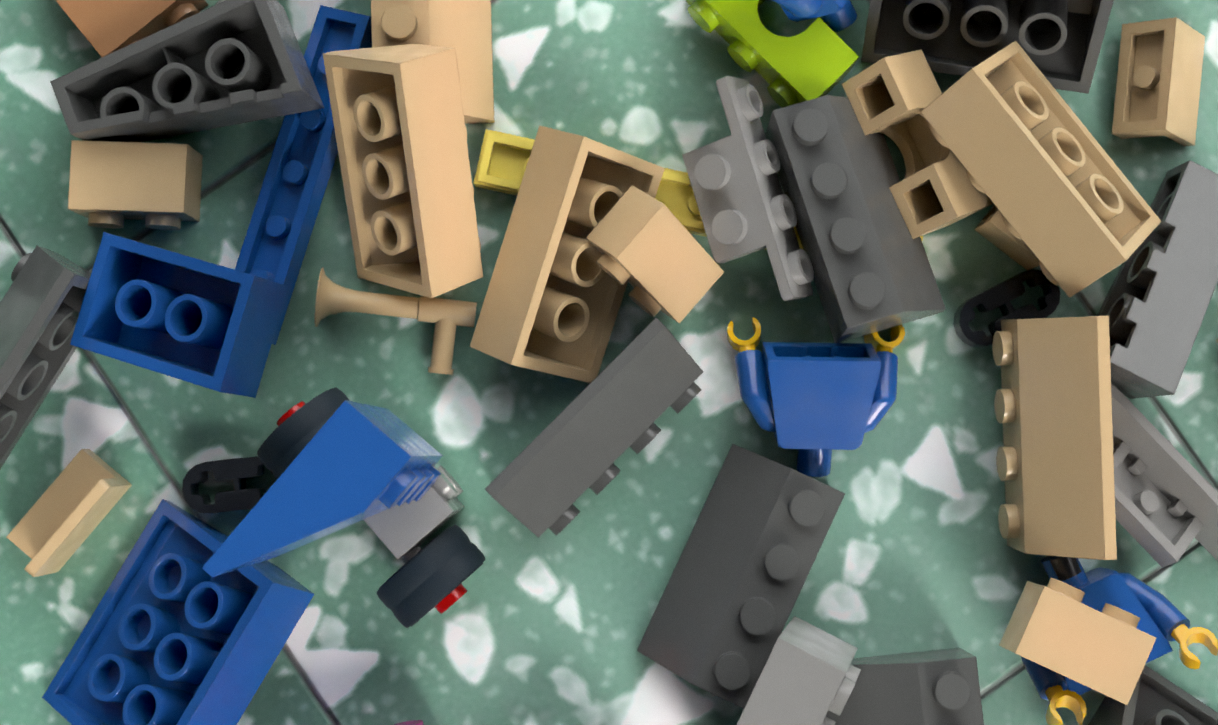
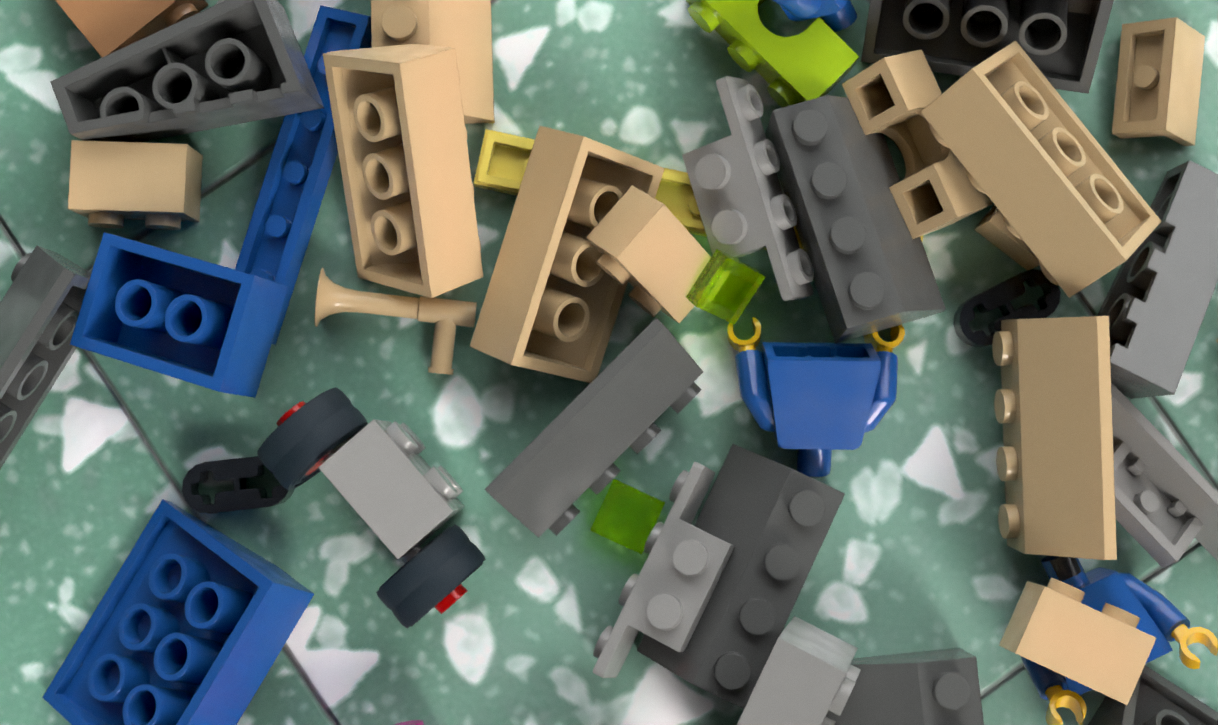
tan panel [6,449,132,577] -> none
blue slope [202,400,443,578] -> none
none -> clear neon green tile [590,479,665,555]
none -> light grey bracket [593,462,735,678]
none -> clear neon green tile [686,249,765,325]

